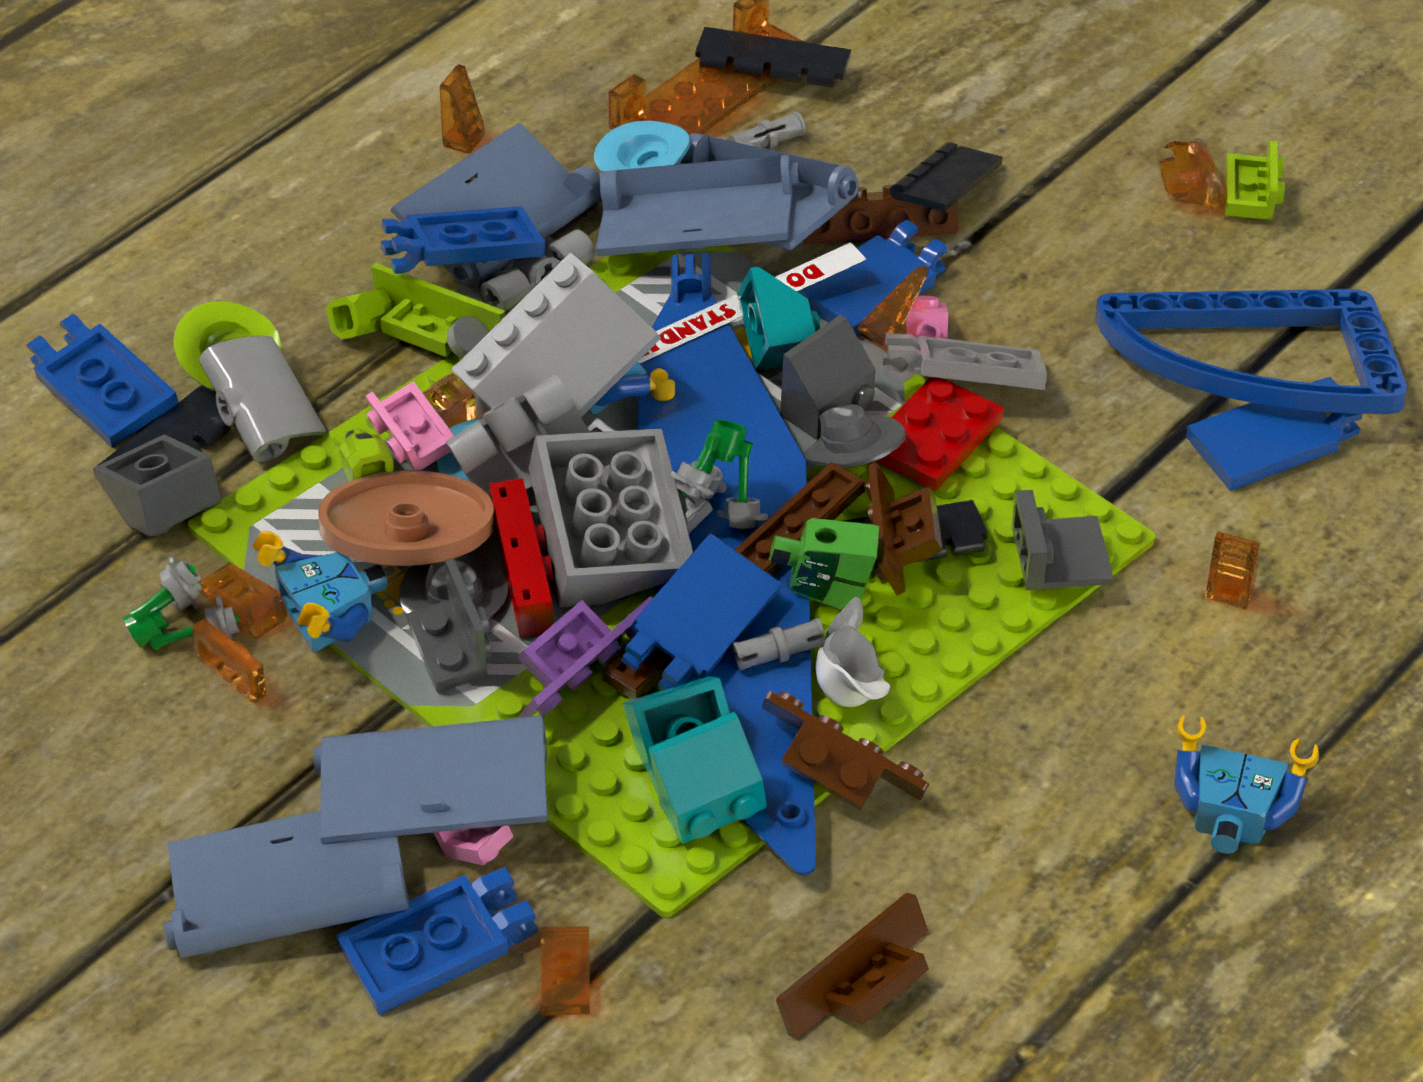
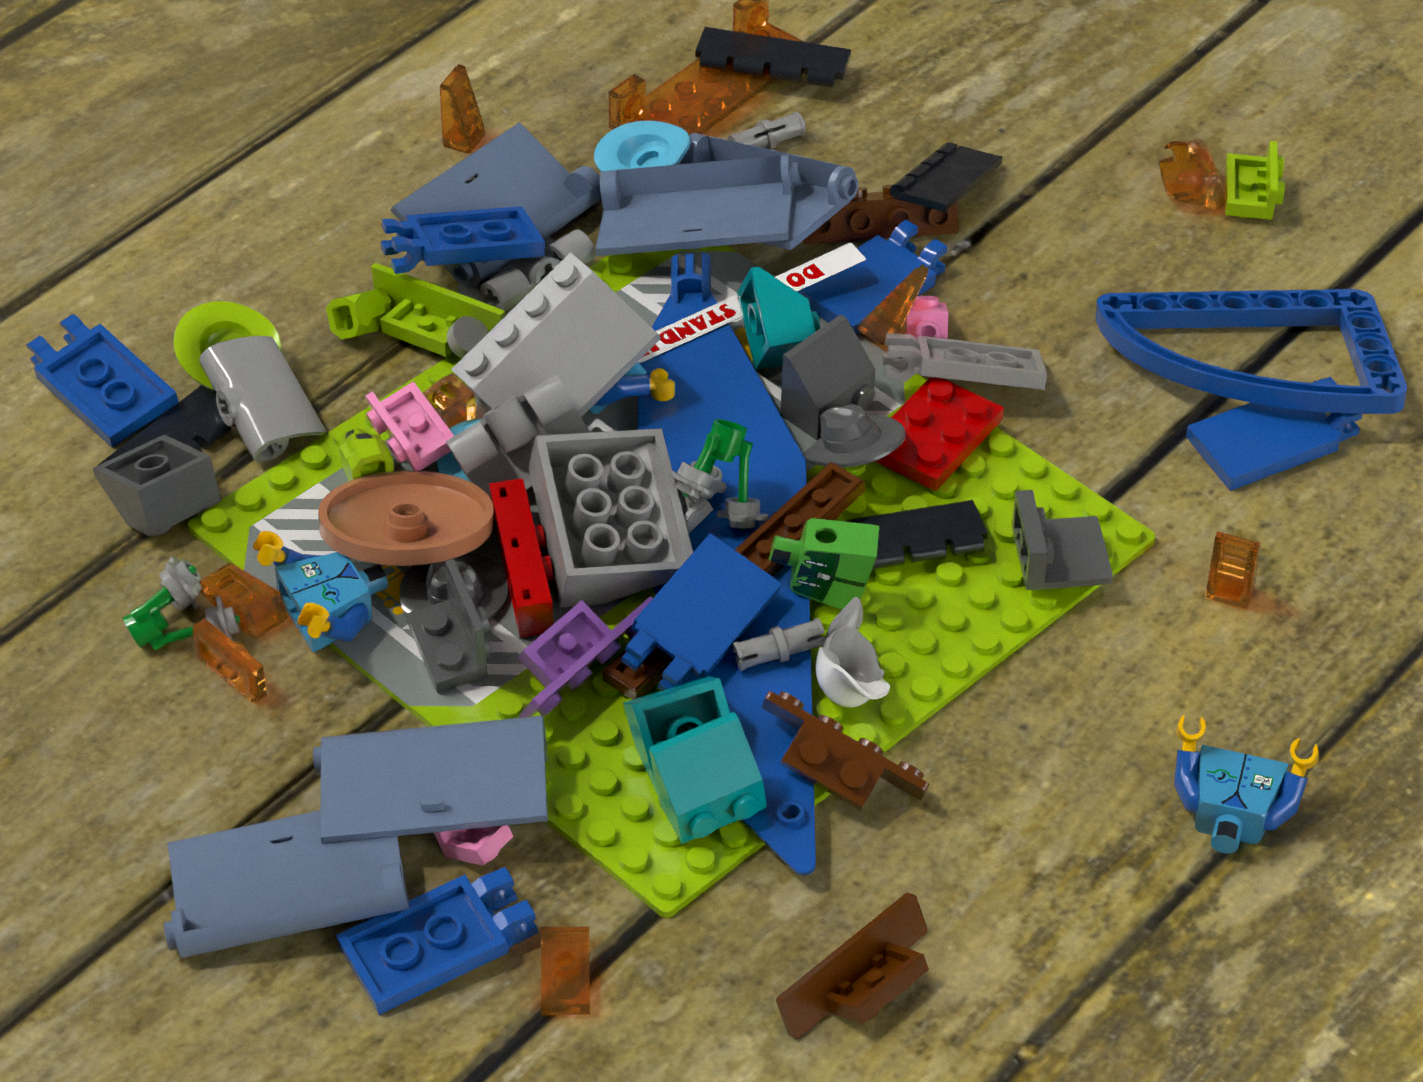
reddish brown bracket [865,461,943,596] -> none

